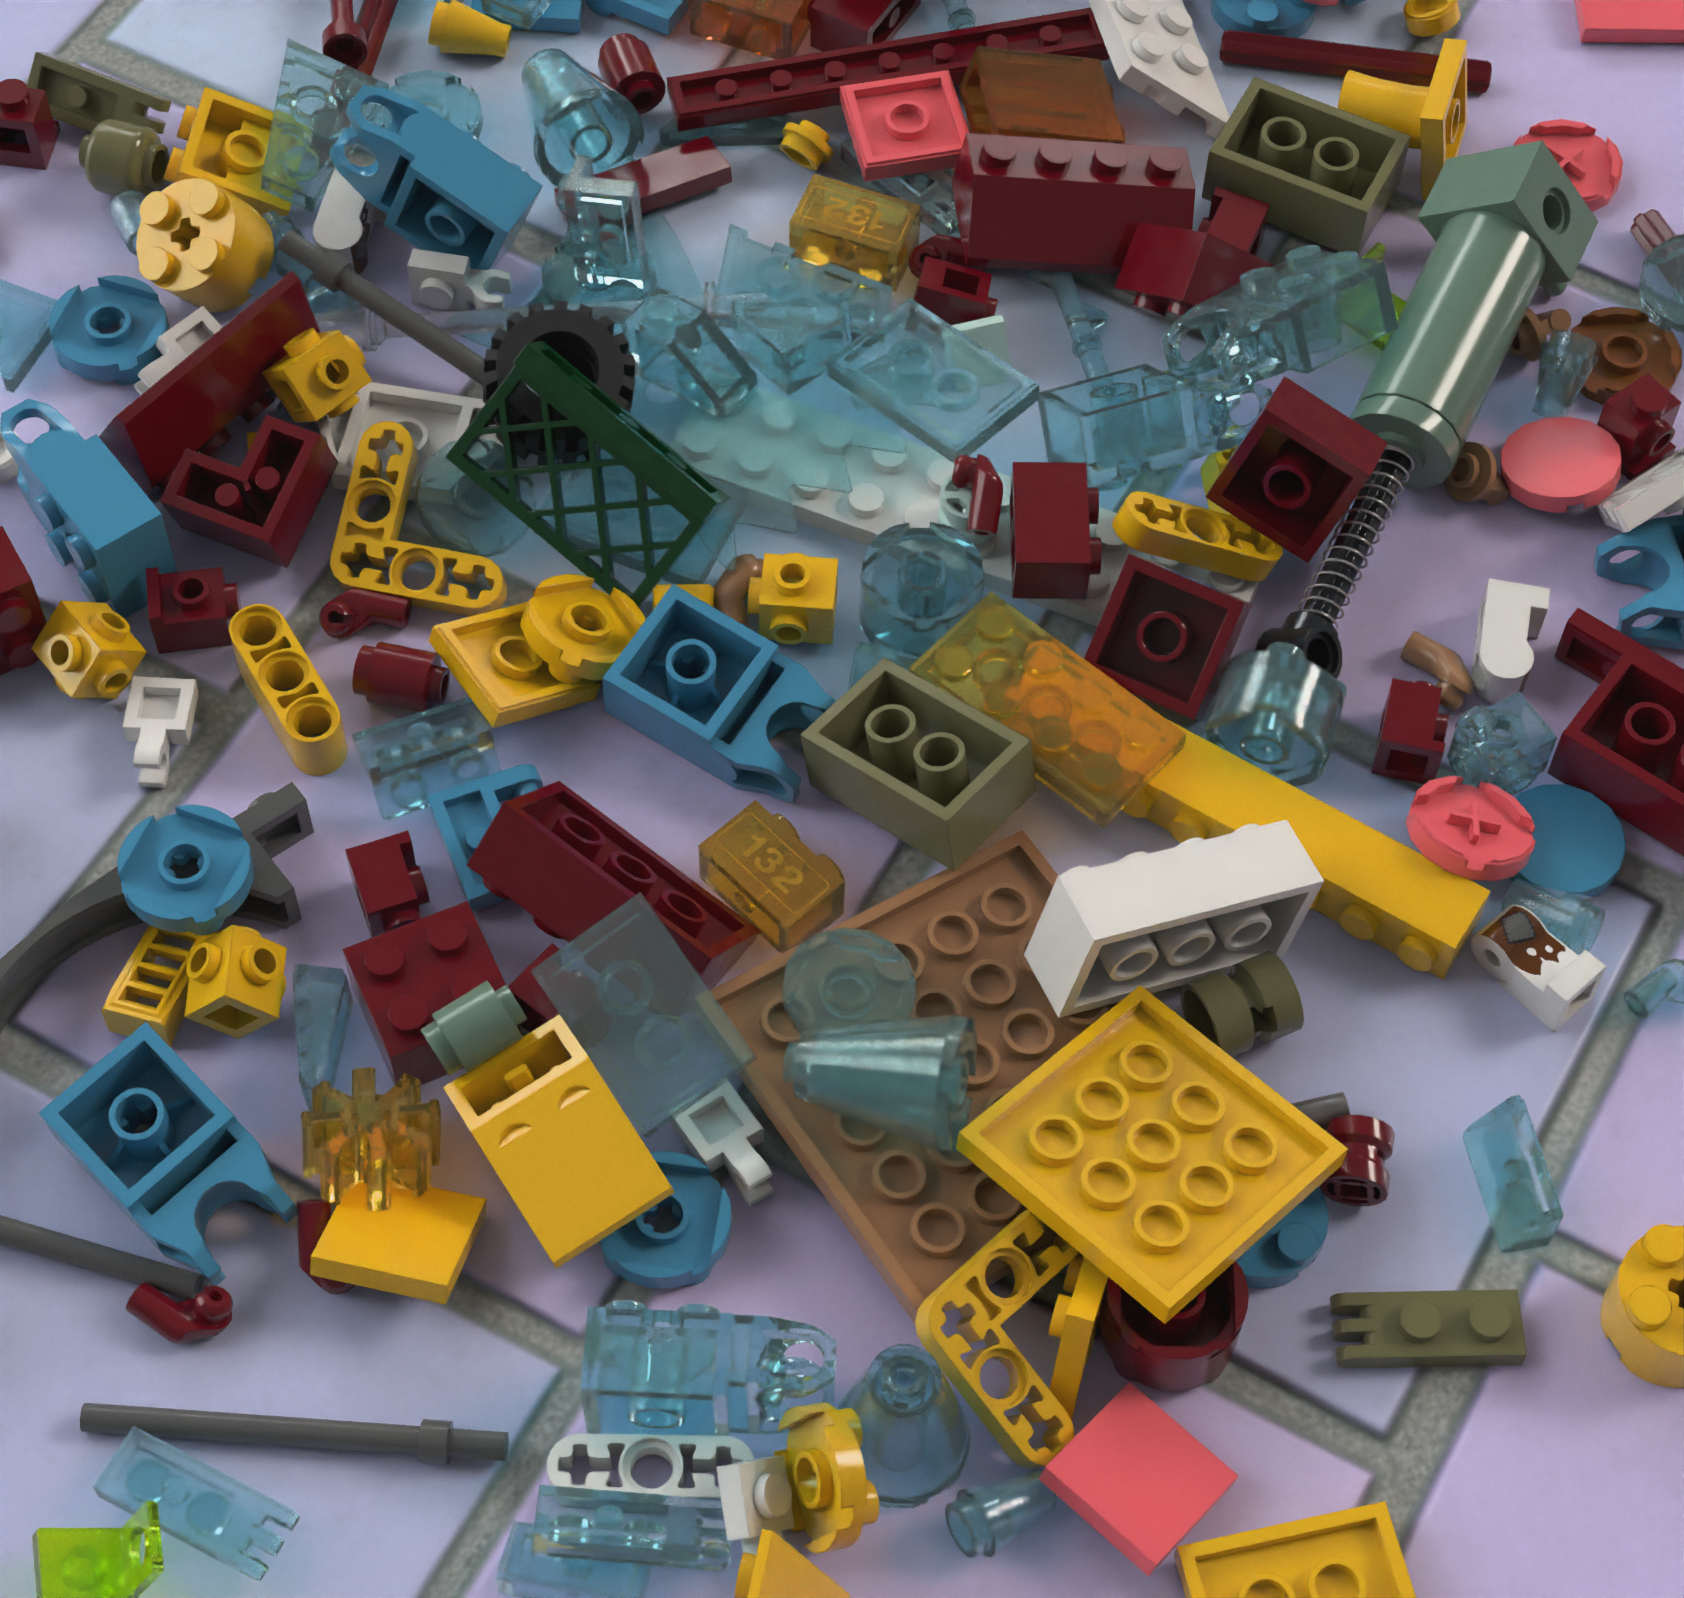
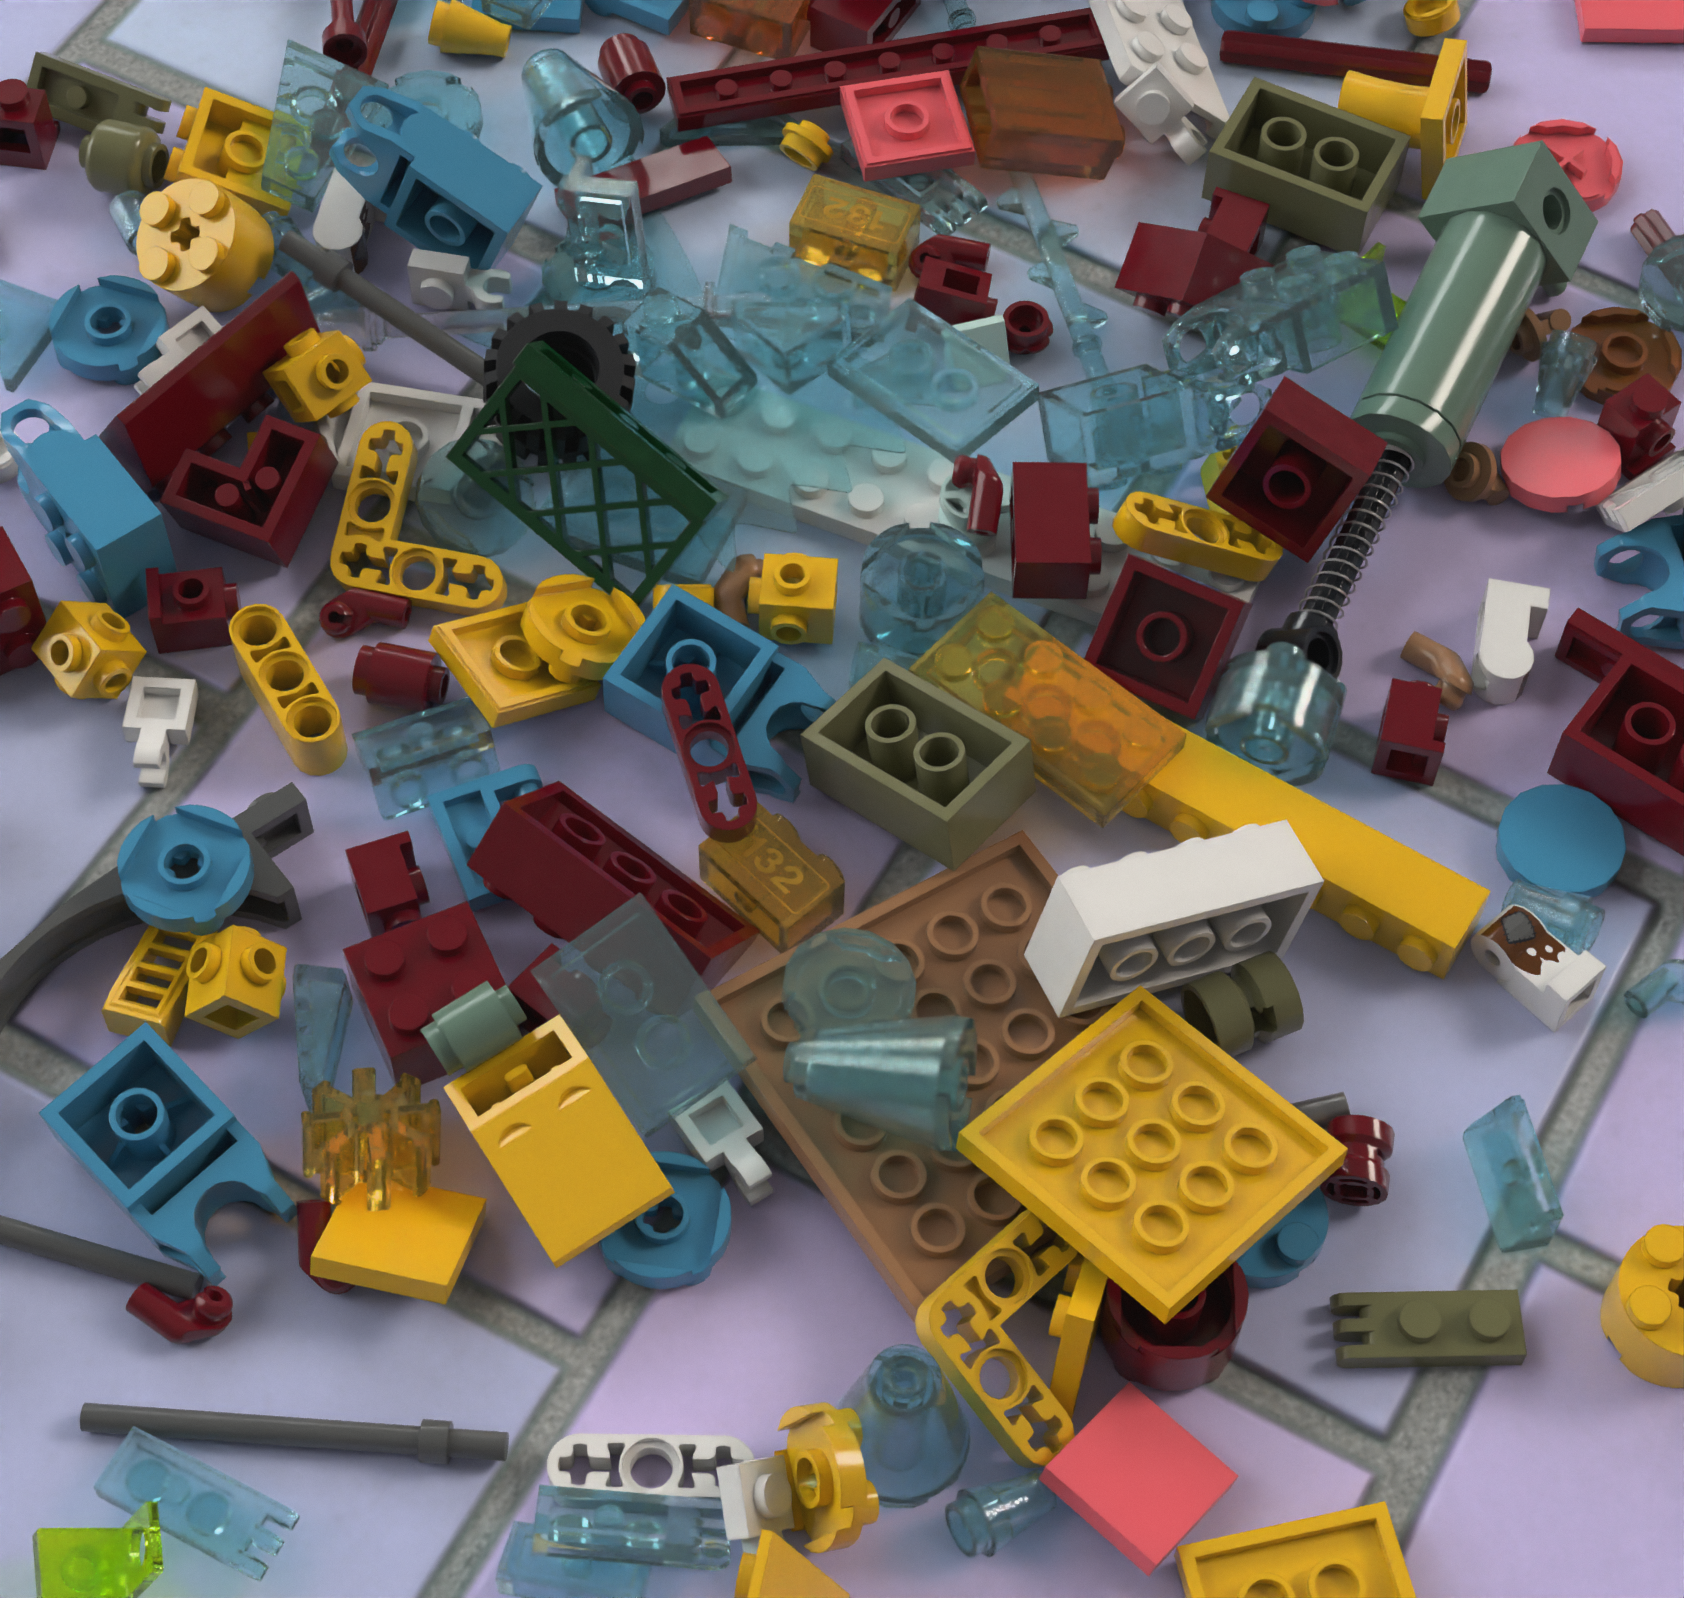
clear light blue brick [581,1300,837,1436] -> none
dark red slope [951,133,1196,275] -> none
coral tile [1405,776,1536,881] -> none
clear light blue brick [1447,691,1557,795] -> none
none -> dark red beam [661,664,757,843]
none -> dark red plate [1003,301,1053,355]
none -> white plate [1114,61,1208,166]

